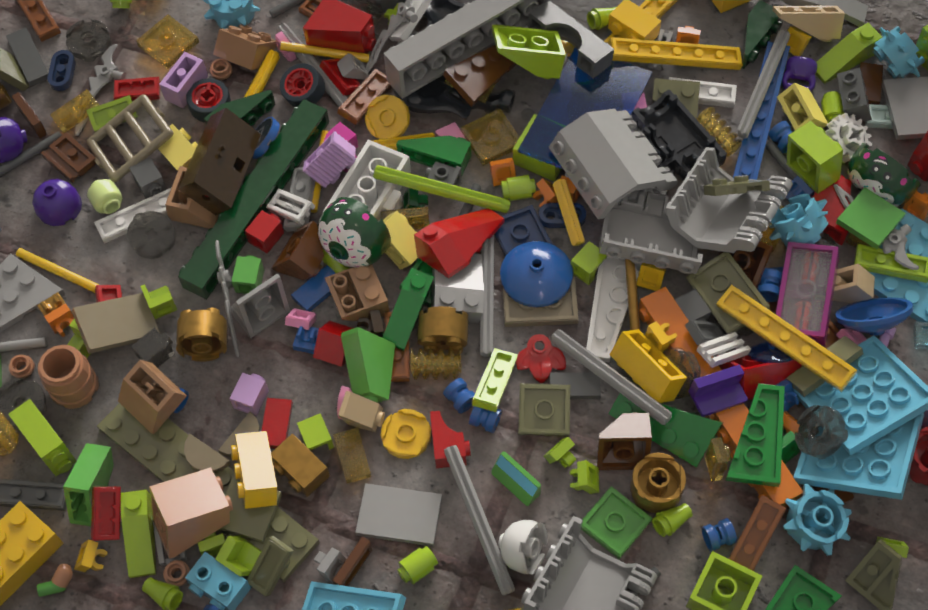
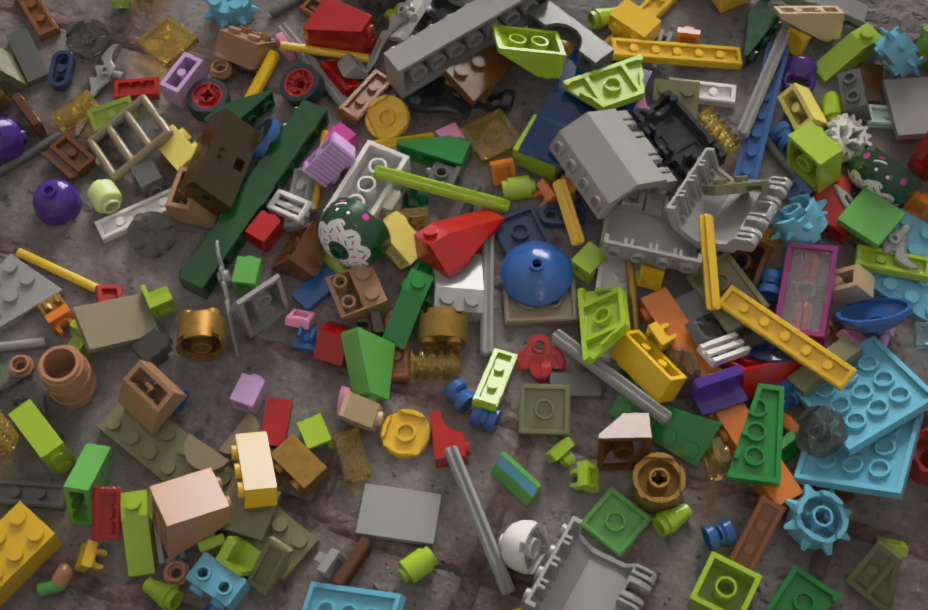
none -> lime wing [562,55,645,111]
none -> lime wing [577,287,631,366]
none -> yellow axle [698,214,721,311]

